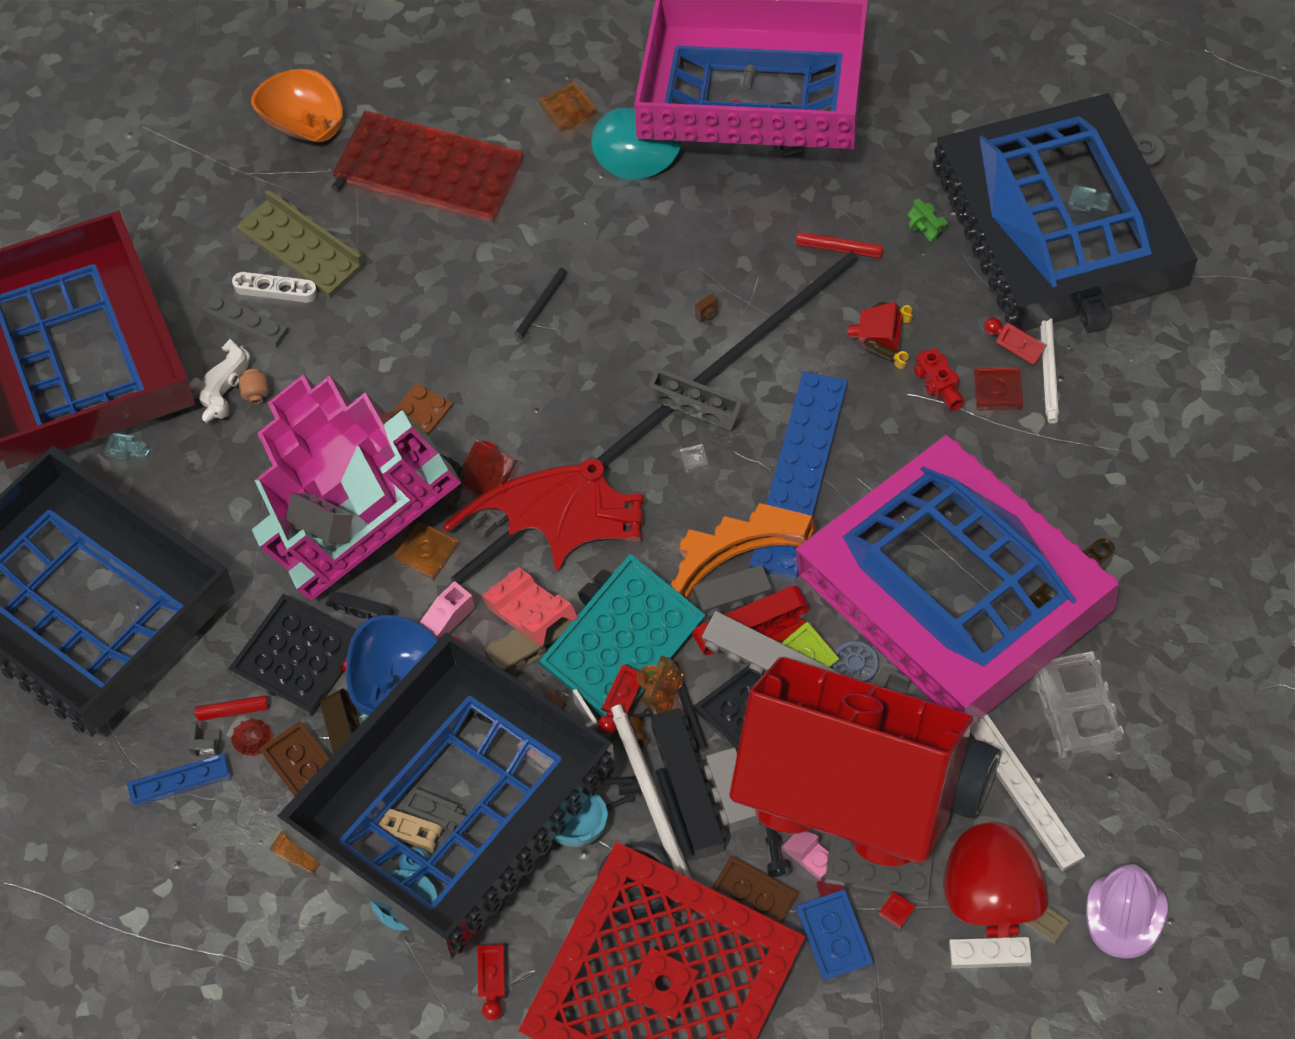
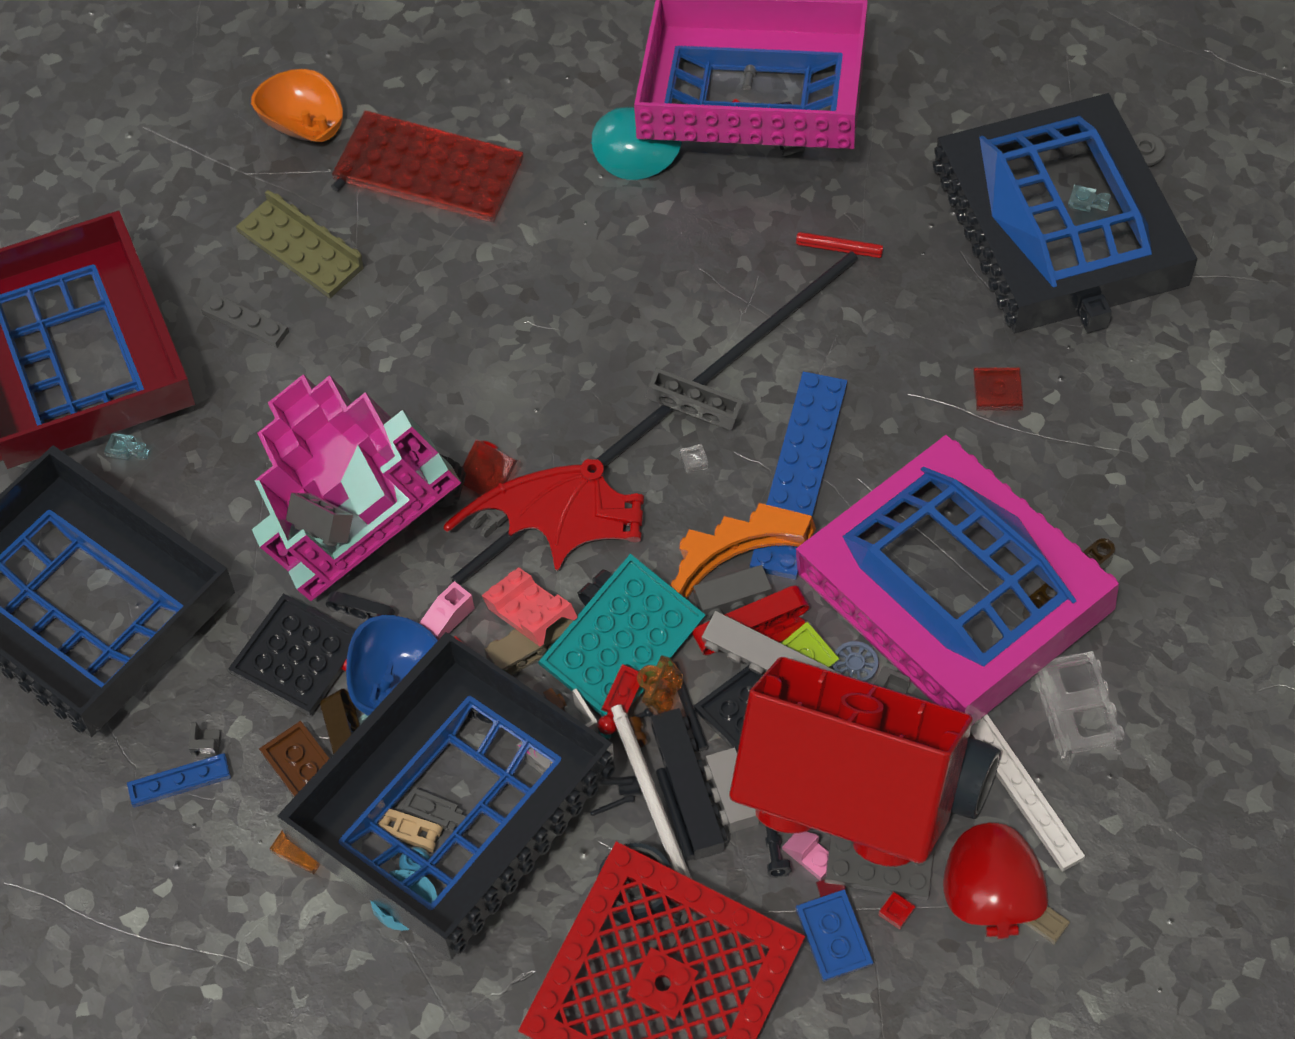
white animal [189,339,250,424] -> none
red axle [194,695,268,721] -> none
clear red gear [231,717,272,756] -> none
white beam [232,272,318,302] -> none
nougat head [239,369,270,404] -> none
dark orange piece [388,383,453,436] -> none
clear orange tile [393,521,459,581] -> none
red plate [477,944,505,1022] -> none
black bar [514,268,567,338] -> none
clear orange plate [539,81,597,132] -> none
medium azure cylinder [553,794,608,848] -> none
reddish brown plate [695,293,718,323] -> none
reddish brown tile [711,856,799,924] -> none
red torso [848,302,913,369] -> none
bright green hips [907,199,947,242] -> none
red brick [914,347,965,411] -> none
white plate [949,937,1032,969] -> none
red plate [984,317,1047,365] -> none
white piece [1040,319,1059,423] -> none
lavender piece [1086,864,1168,959] -> none

